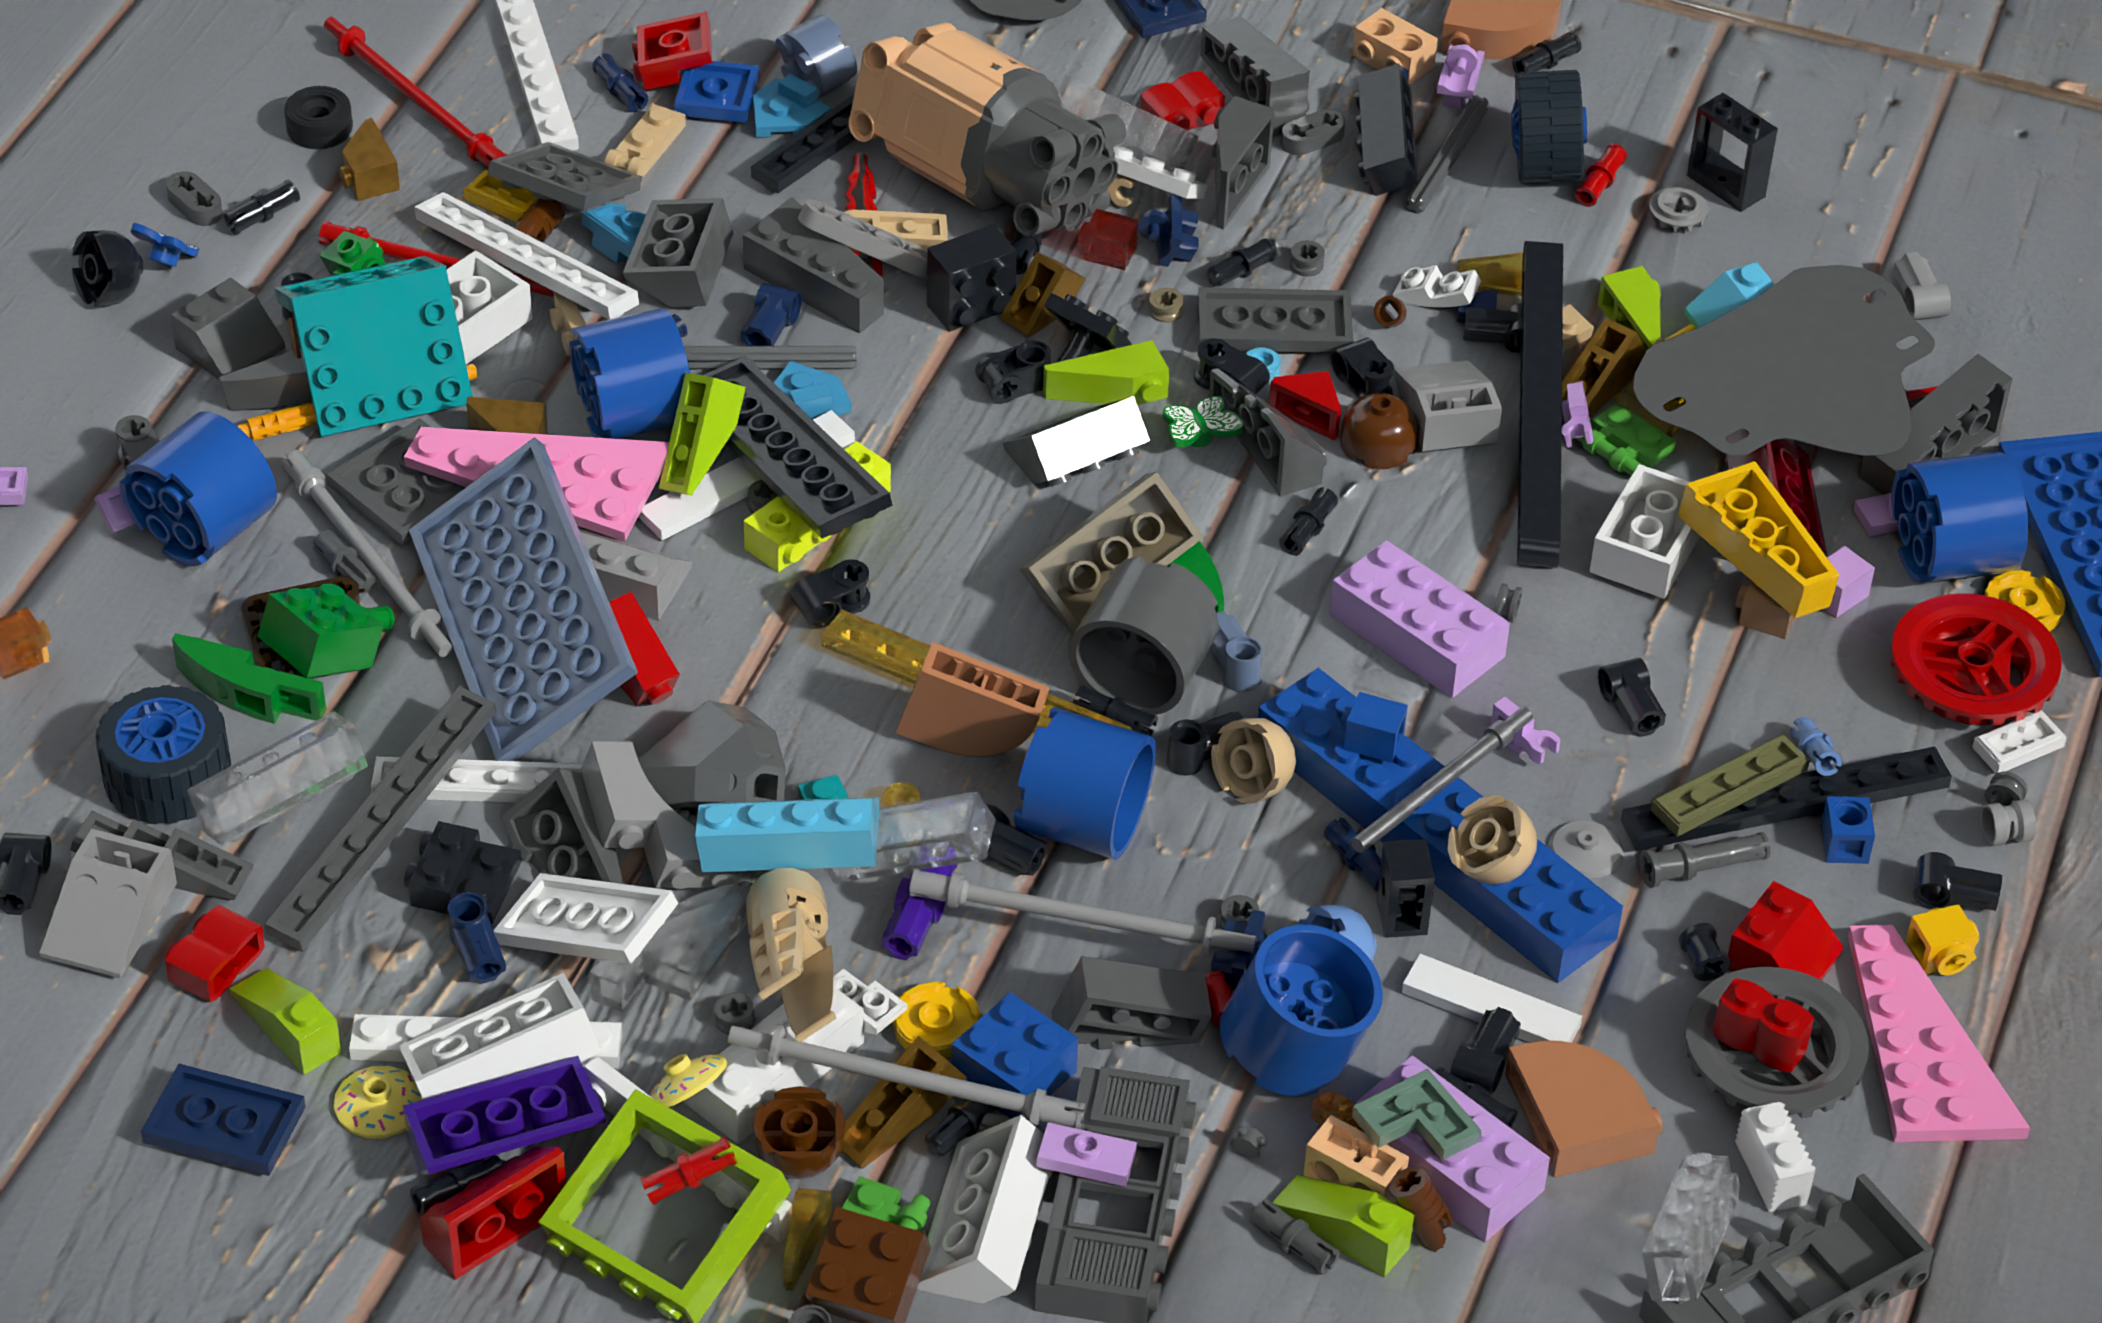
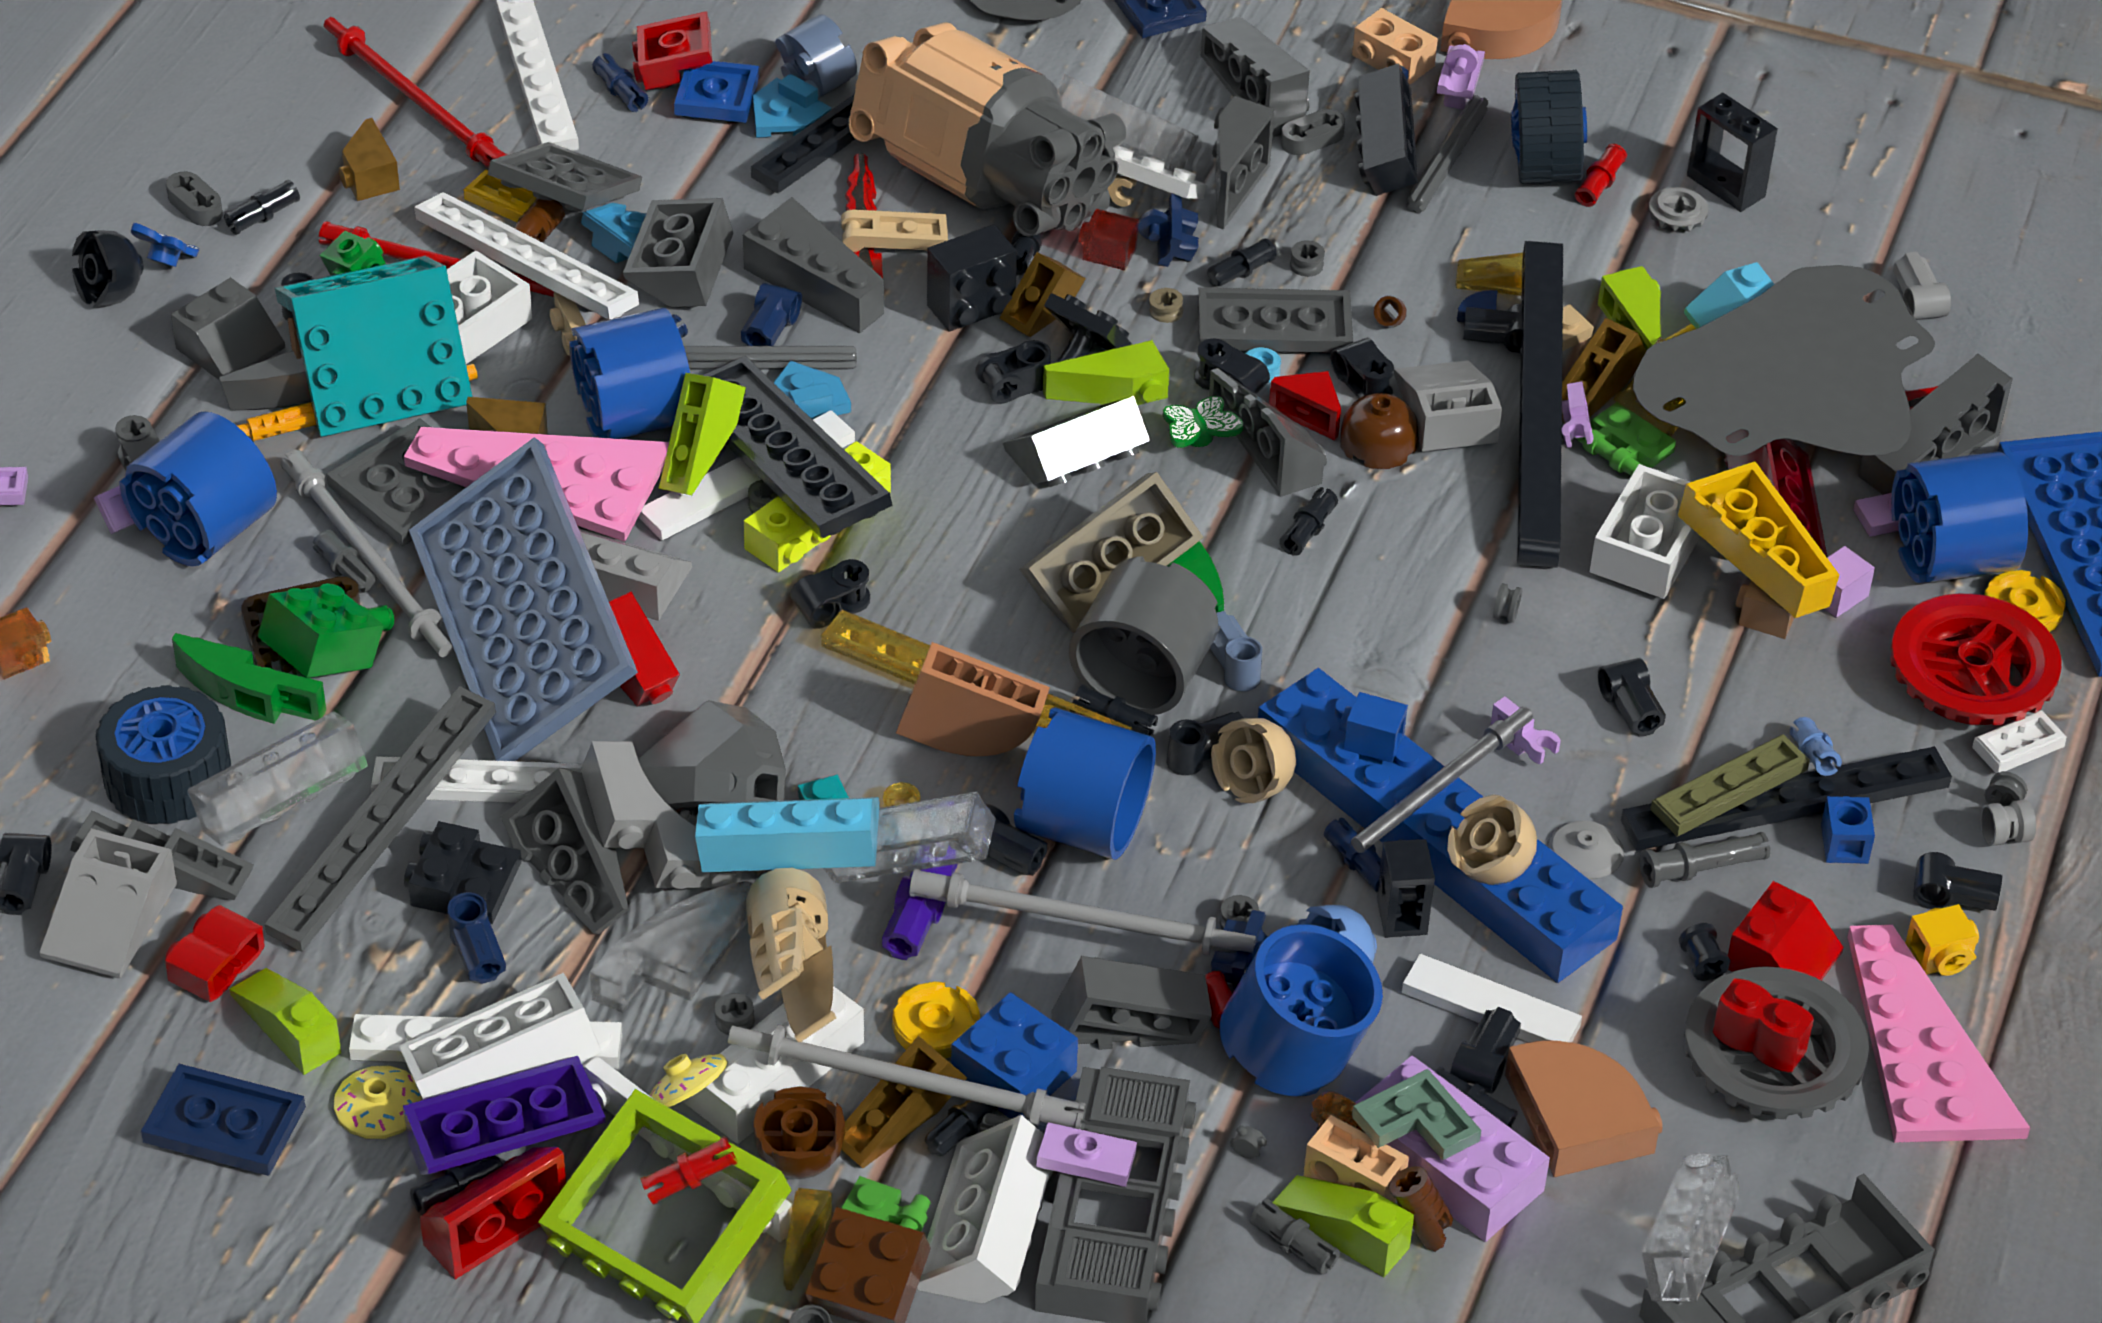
black tyre [284,86,353,149] -> none
white plate [493,873,678,964] -> none
tan plate [604,104,686,178] -> none
light grey beam [798,199,927,279] -> none
white slope [833,969,907,1035] -> none
red brick [1140,71,1225,139] -> none
lavender brick [1330,540,1510,698] -> none
white slope [1393,265,1481,307] -> none
black pin [1512,31,1582,74] -> none
white brick [1735,1102,1816,1212] -> none

